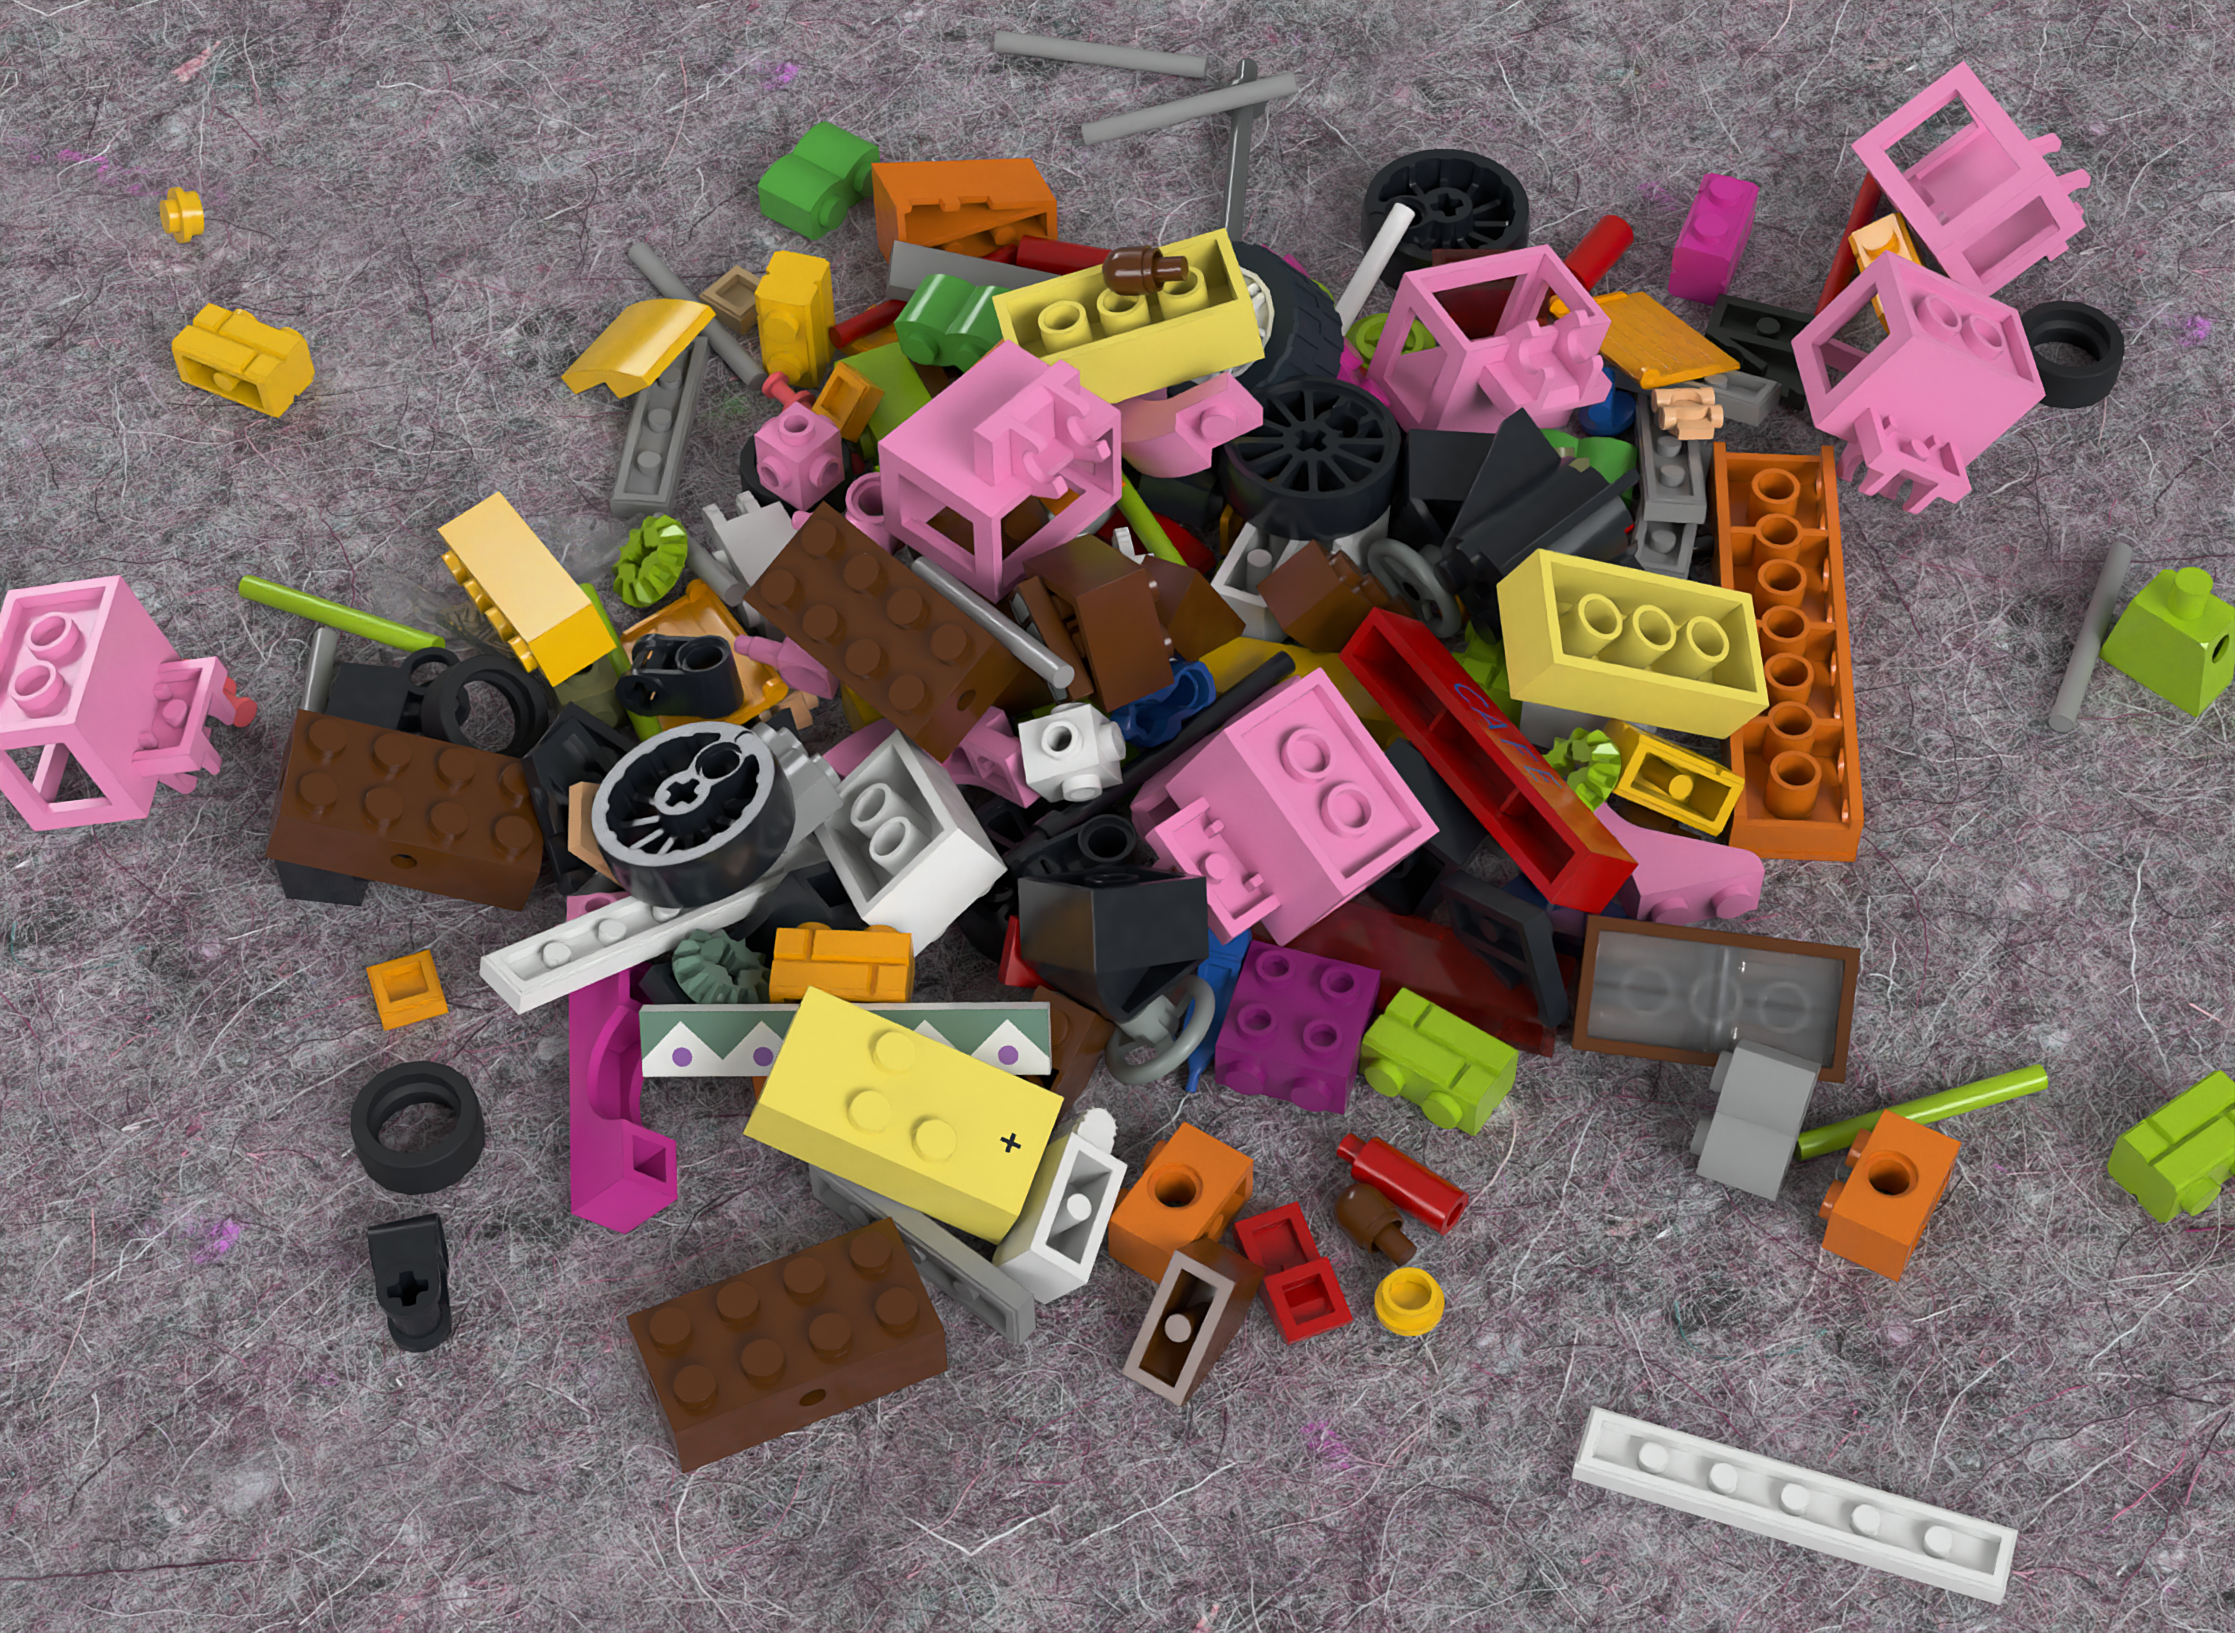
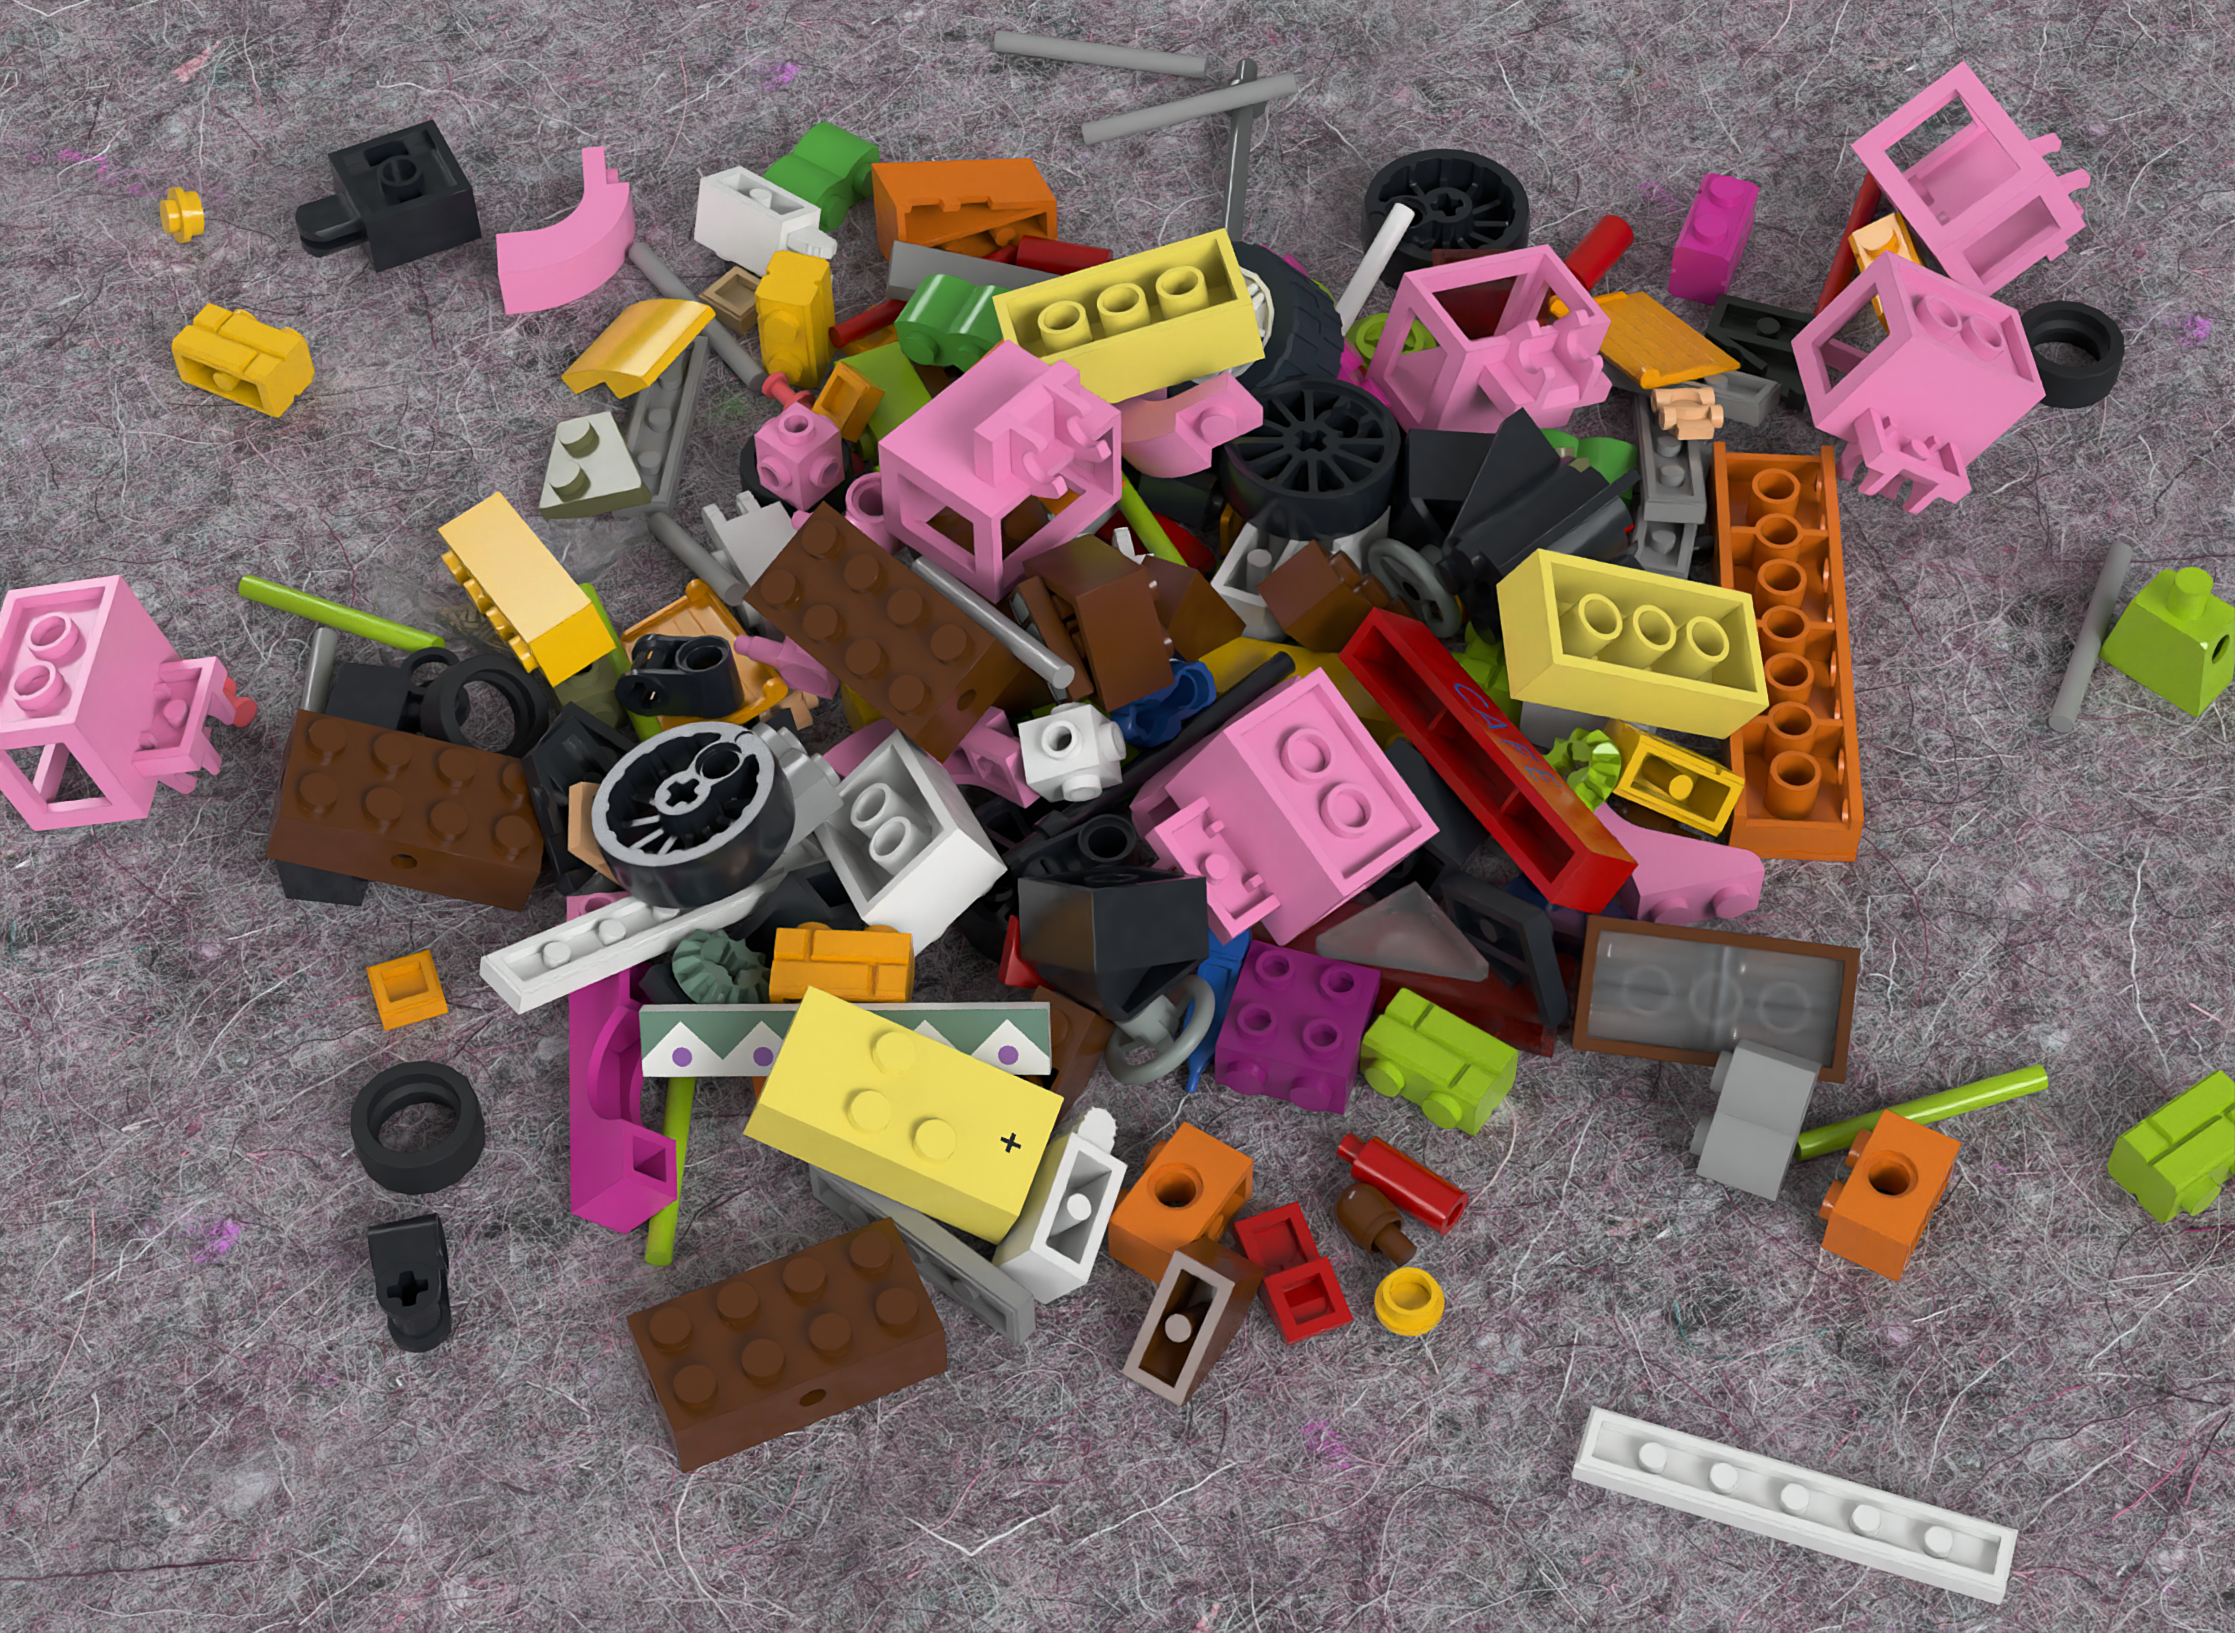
lime gear [611,514,688,608] -> none
reddish brown cylinder [1102,245,1189,296] -> none
blue plate [1578,367,1636,437] -> none
none -> black brick [295,119,482,273]
none -> bright pink arch [496,146,635,315]
none -> wing [538,411,652,525]
none -> lime bar [644,1077,696,1266]
none -> white hinge [694,166,837,281]
none -> clear tile [1315,881,1489,982]

